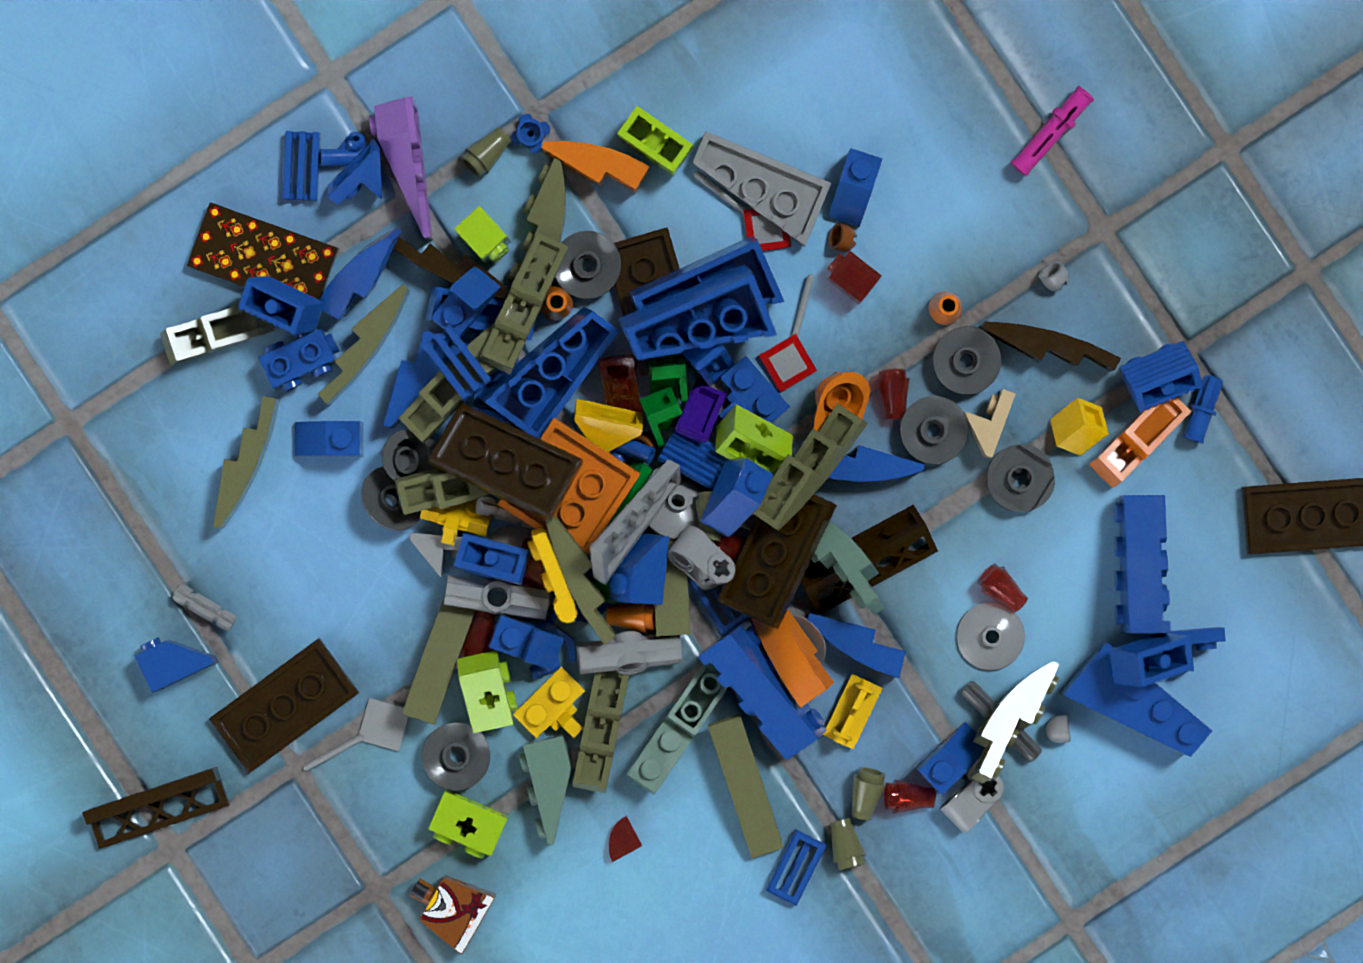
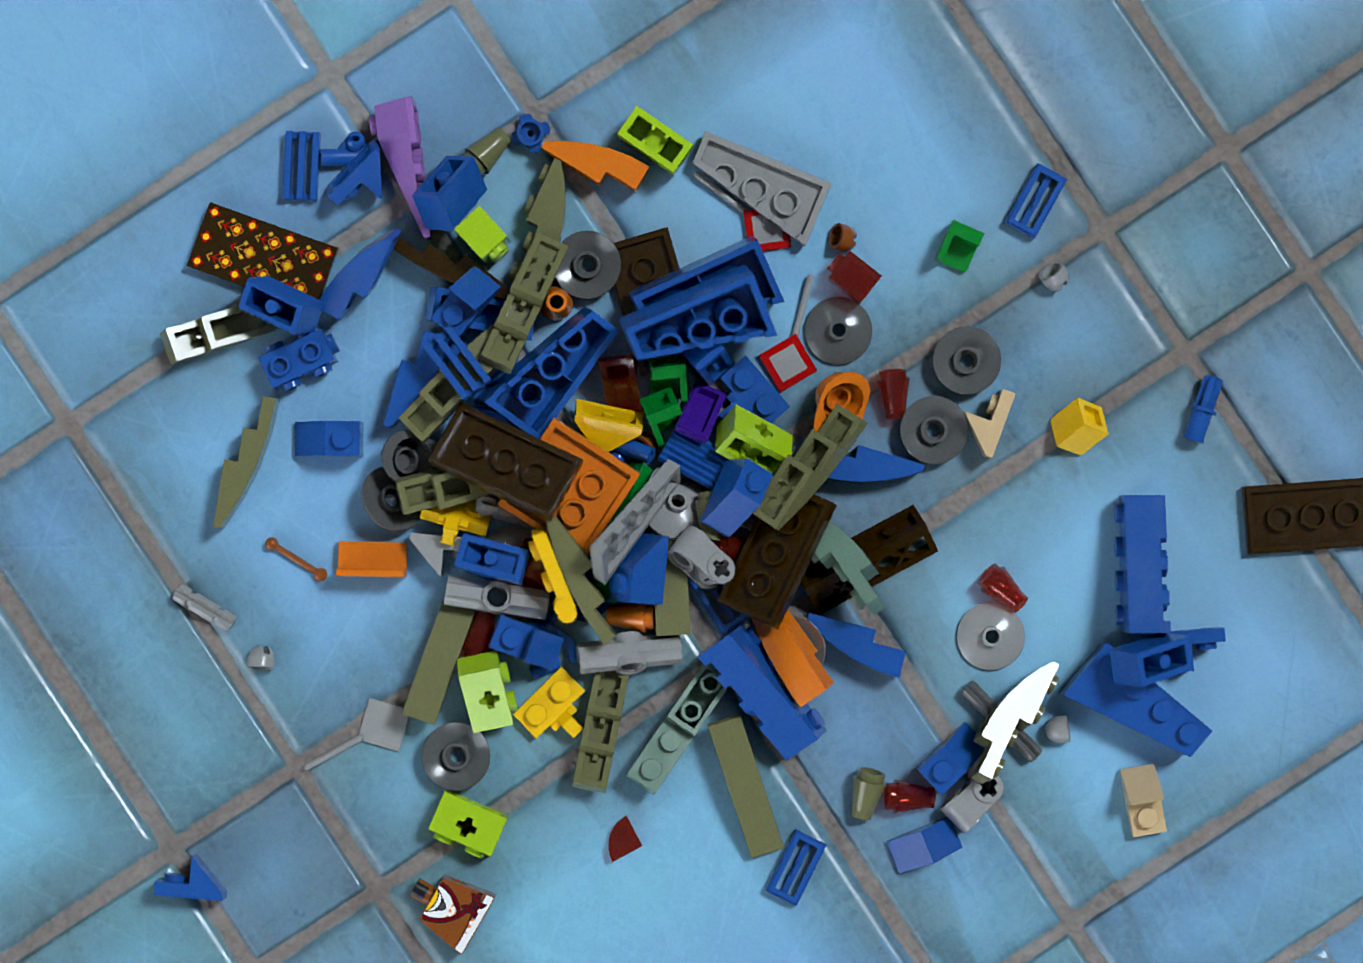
dark brown fence [82,766,230,849] -> none
blue slope [135,637,218,693] -> none
dark brown tile [209,638,360,773] -> none
olive slope [318,284,410,405] -> none
sand green slope [519,734,572,846] -> none
yellow hinge [823,674,883,750] -> none
blue slope [827,148,883,227] -> none
olive cone [830,818,866,871] -> none
orange cone [929,291,963,325] -> none
dark brown slope [979,321,1121,372] -> none
dark grey plate [986,445,1055,512] -> none
dark pink pin [1010,86,1094,177] -> none
orange slope [1089,397,1191,489] -> none
blue brick [1120,341,1202,412] -> none
none -> blue slope [154,854,227,901]
none -> light grey hinge [247,645,275,670]
none -> dark orange hinge [265,537,328,581]
none -> orange panel [336,541,408,577]
none -> blue brick [412,156,487,231]
none -> dark grey dish [804,297,872,365]
none -> blue slope [887,816,962,873]
none -> green panel [935,220,985,273]
none -> blue tile [1004,163,1067,239]
none -> tan slope [1120,763,1167,837]

